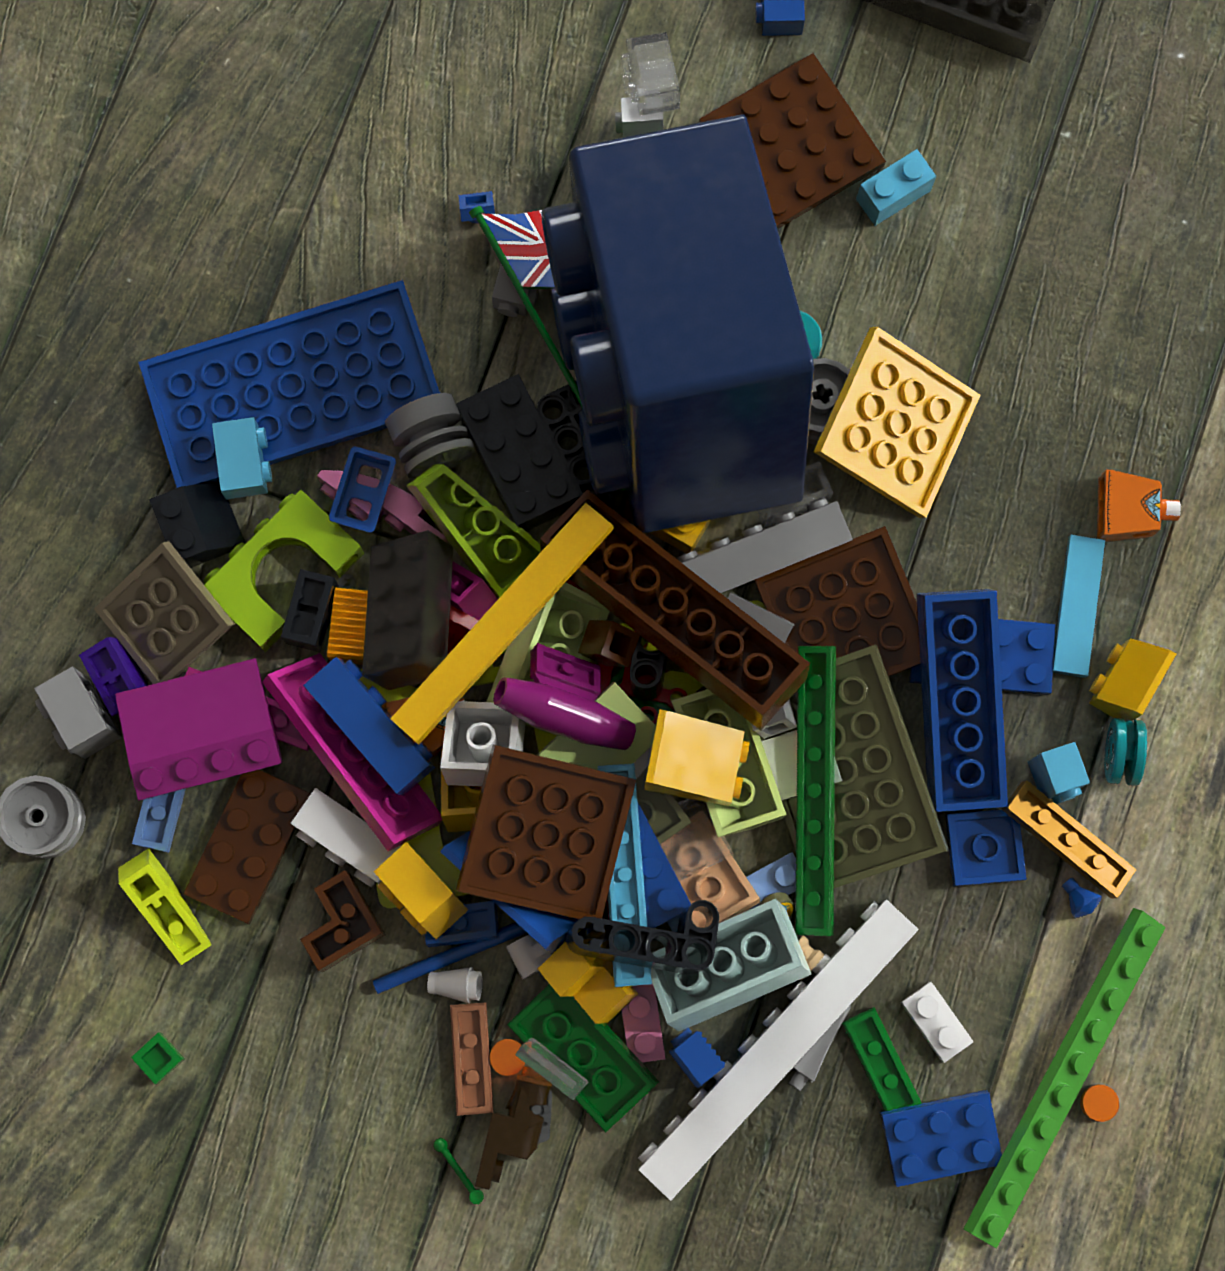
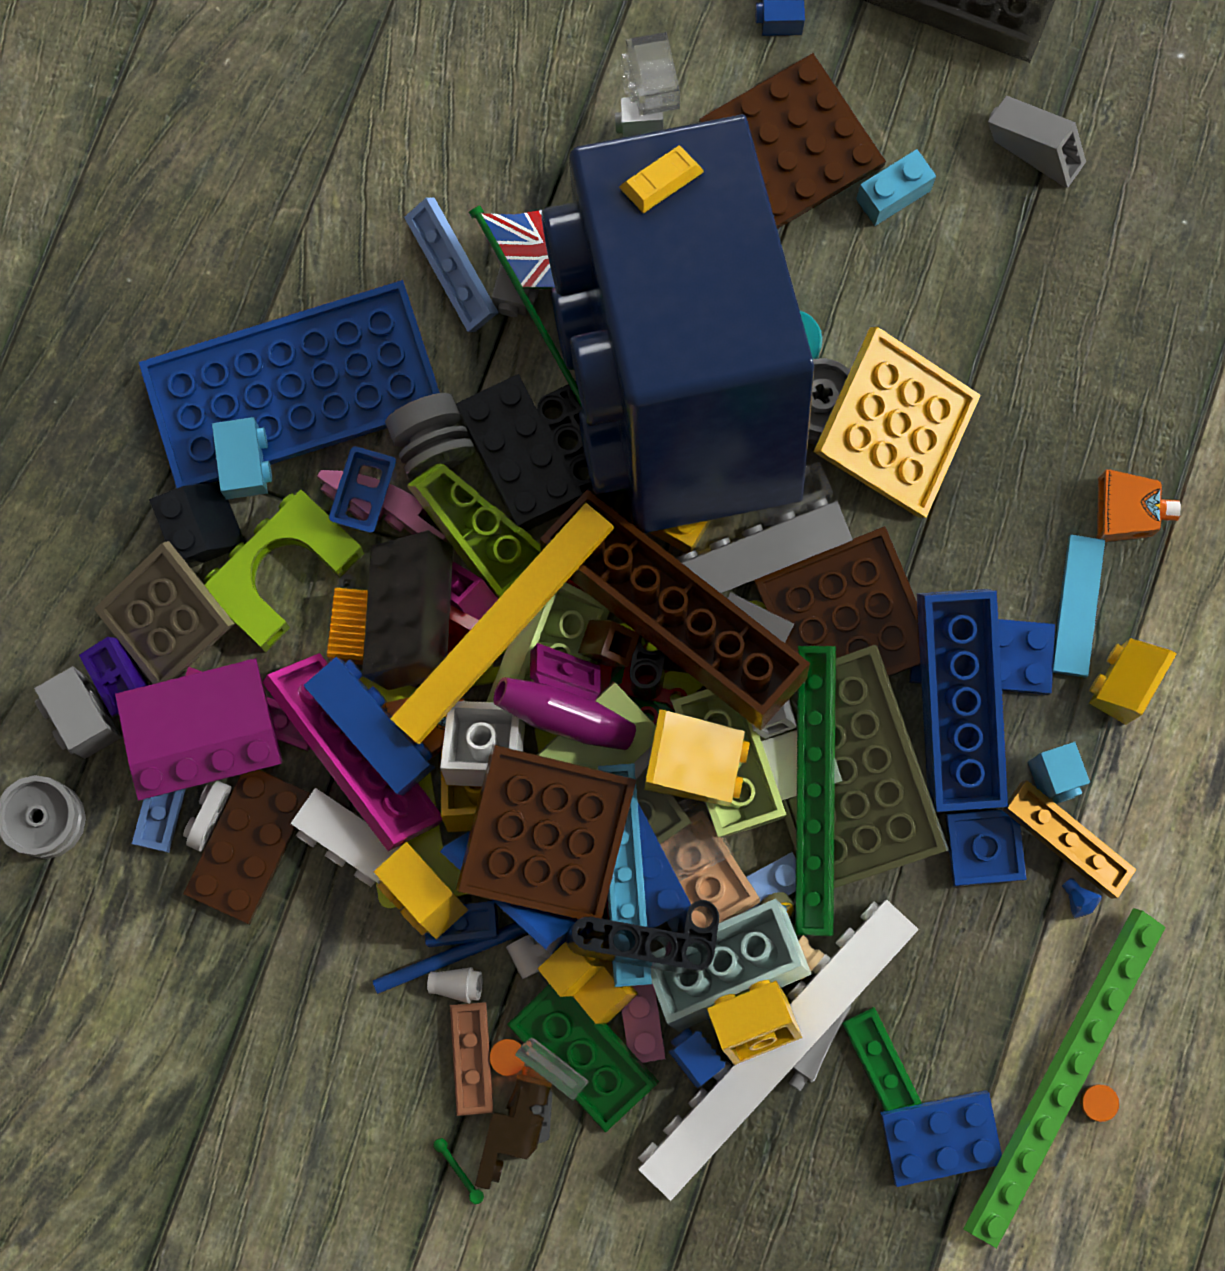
neon yellow slope [118,848,211,965] -> none
green plate [131,1032,185,1085] -> none
black brick [281,569,339,653] -> none
reddish brown brick [300,870,386,972] -> none
blue plate [458,191,495,223] -> none
white plate [900,982,973,1063] -> none
teal head [1104,718,1147,786] -> none
none -> white plate [183,781,232,852]
none -> light blue plate [404,197,499,332]
none -> yellow tile [619,145,704,214]
none -> yellow brick [707,980,803,1065]
none -> light grey slope [988,96,1086,188]

